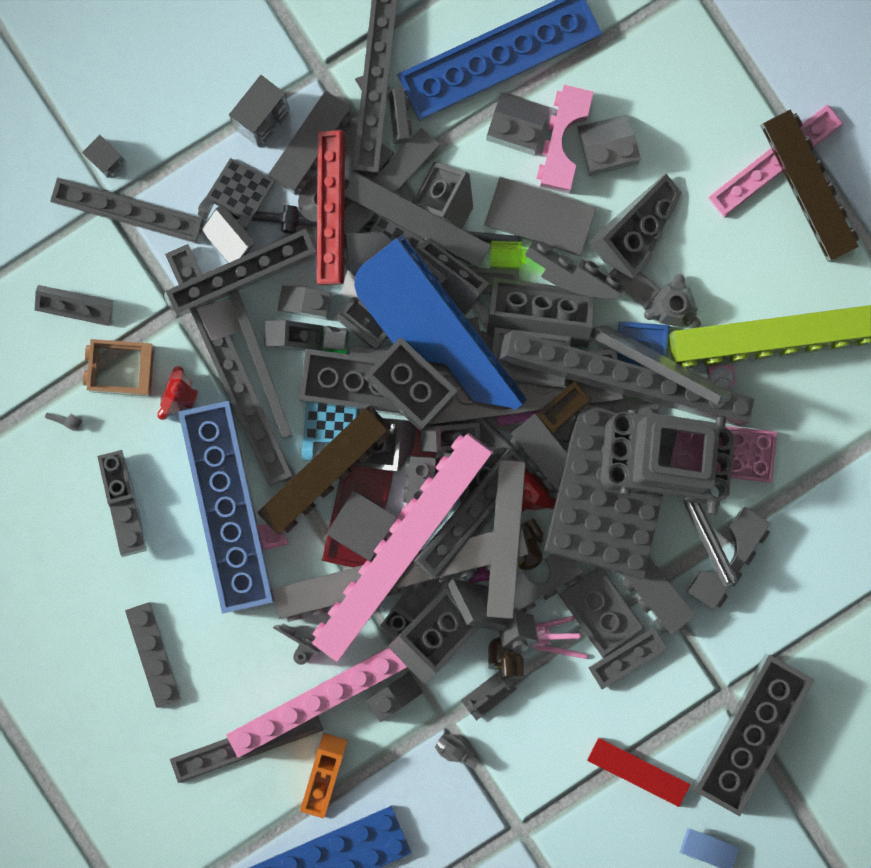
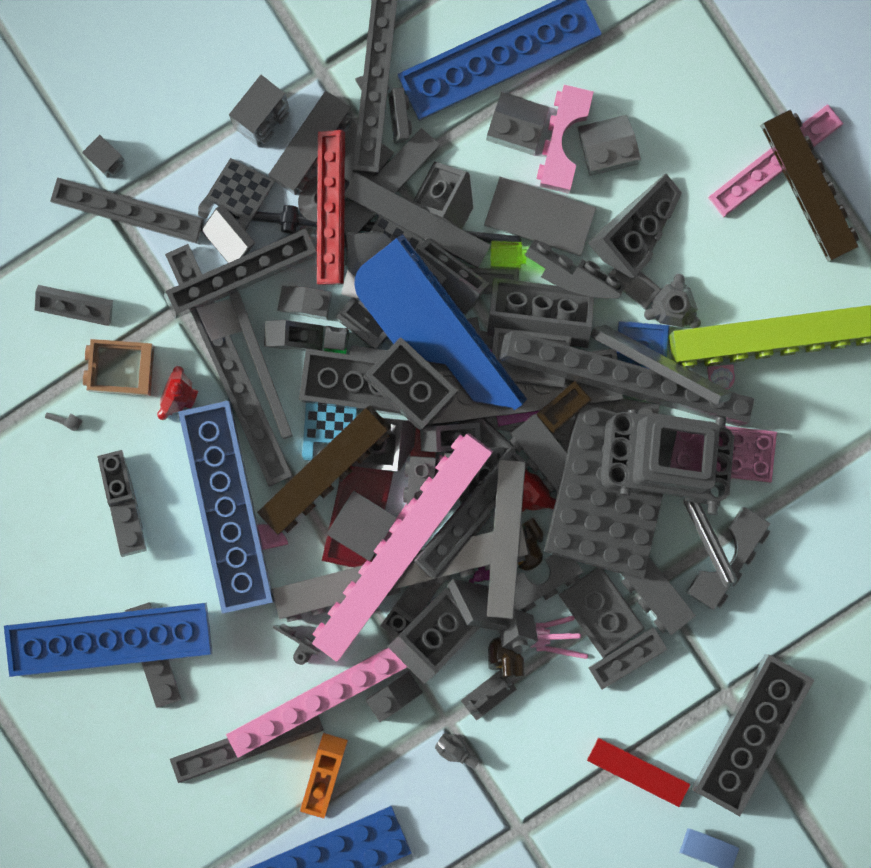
none -> blue plate [4,602,213,677]

